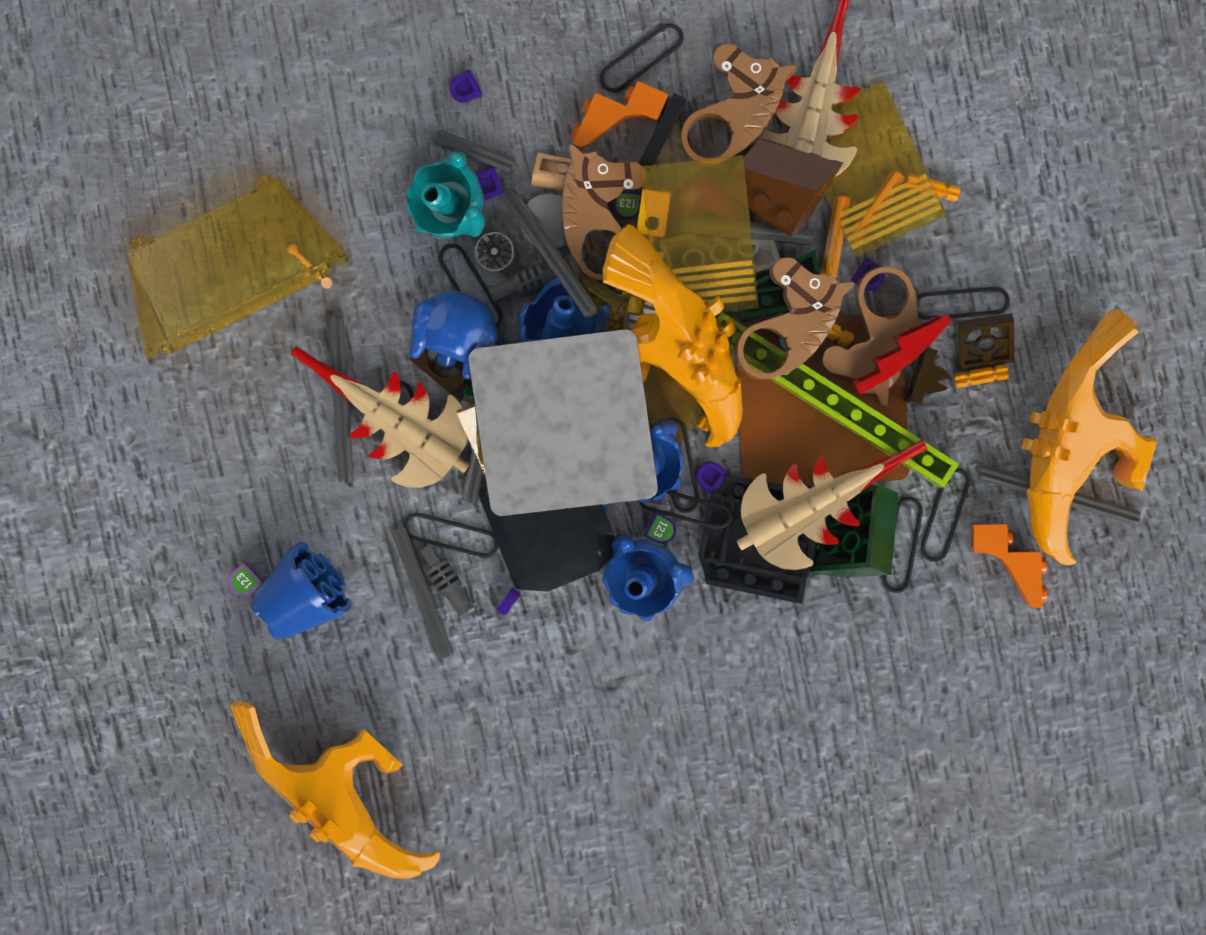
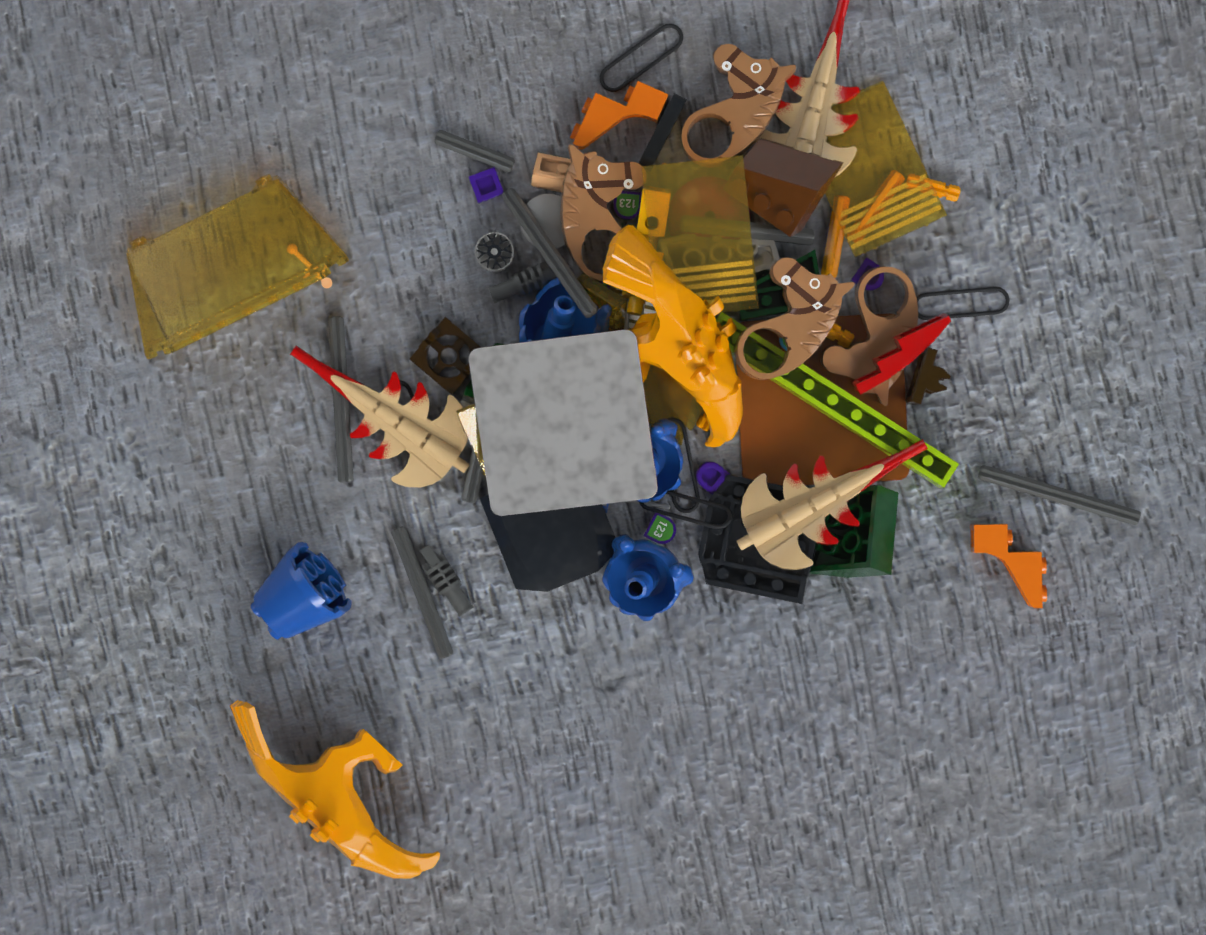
tile [229,562,264,596] -> none
black piece [404,513,498,558] -> none
teal piece [406,150,486,238] -> none
blue piece [409,291,499,379] -> none
black piece [439,244,502,328] -> none
dark purple tile [450,69,483,103] -> none
dark purple tile [496,587,521,615] -> none
black piece [883,497,923,593] -> none
black piece [921,468,970,562] -> none
dark brown piece [953,313,1015,370] -> none
light orange axle [953,364,1009,388] -> none
light orange animal [1021,309,1157,565] -> none

